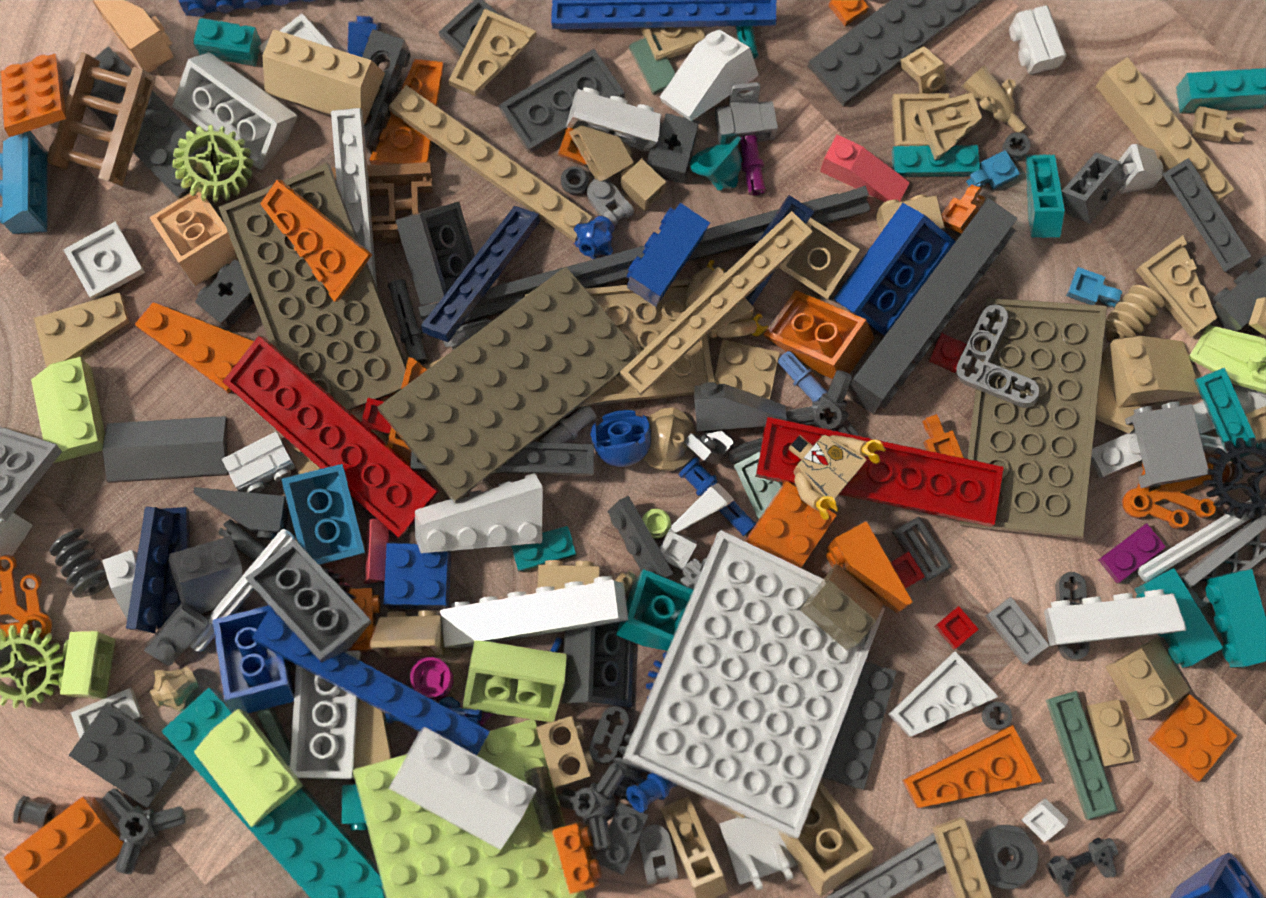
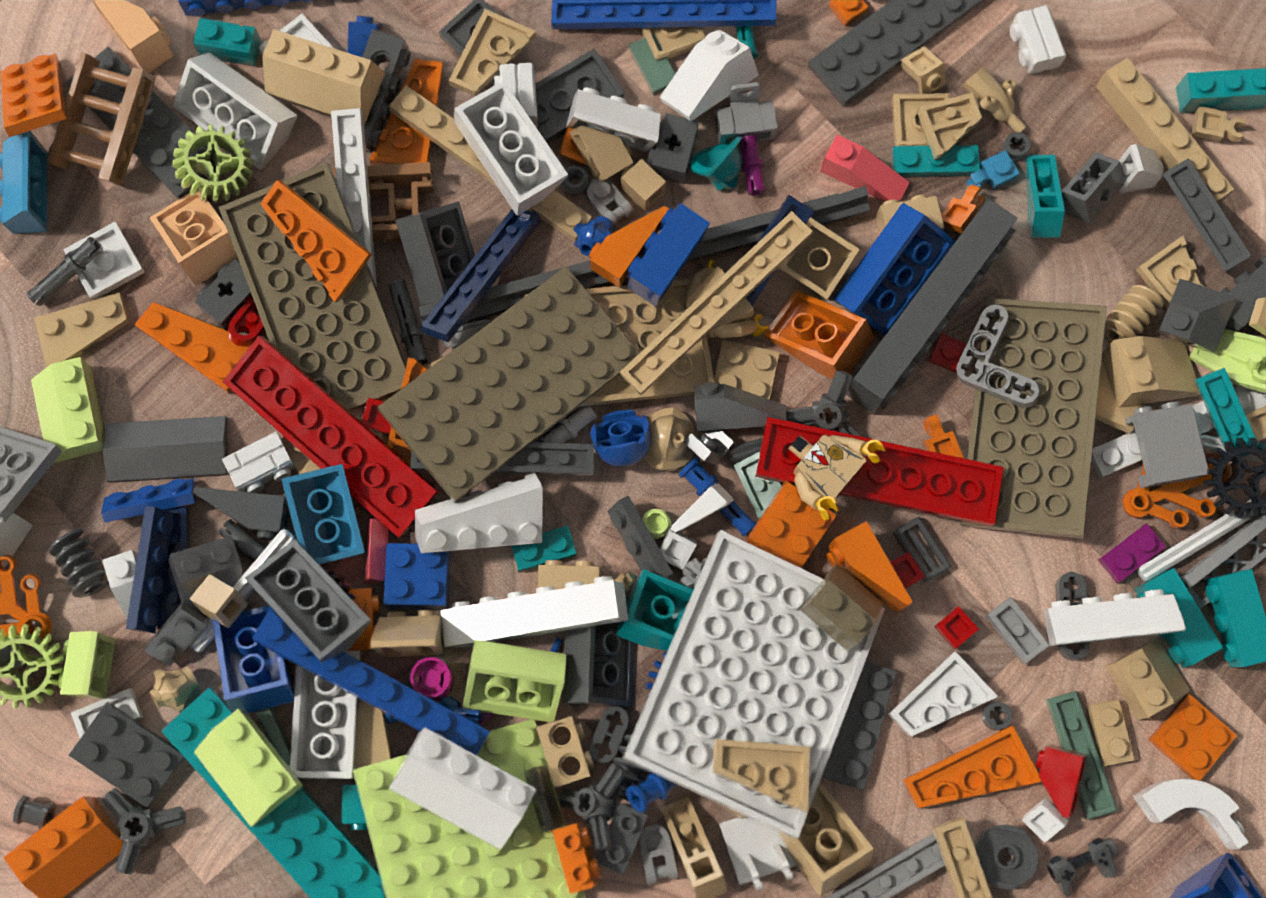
medium blue axle [778,351,828,402] -> none
dark azure plate [1066,267,1122,307] -> none
none -> dark grey pin [27,237,103,306]
none -> blue plate [101,478,196,523]
none -> tan brick [190,574,248,628]
none -> red plate [228,296,265,346]
none -> white slope [454,81,568,216]
none -> white brick [494,63,538,127]
none -> orange slope [589,206,669,288]
none -> tan wing [713,739,810,813]
none -> red slope [1036,745,1088,818]
none -> white arch [1133,779,1248,849]
none -> dark grey slope [1158,278,1237,354]

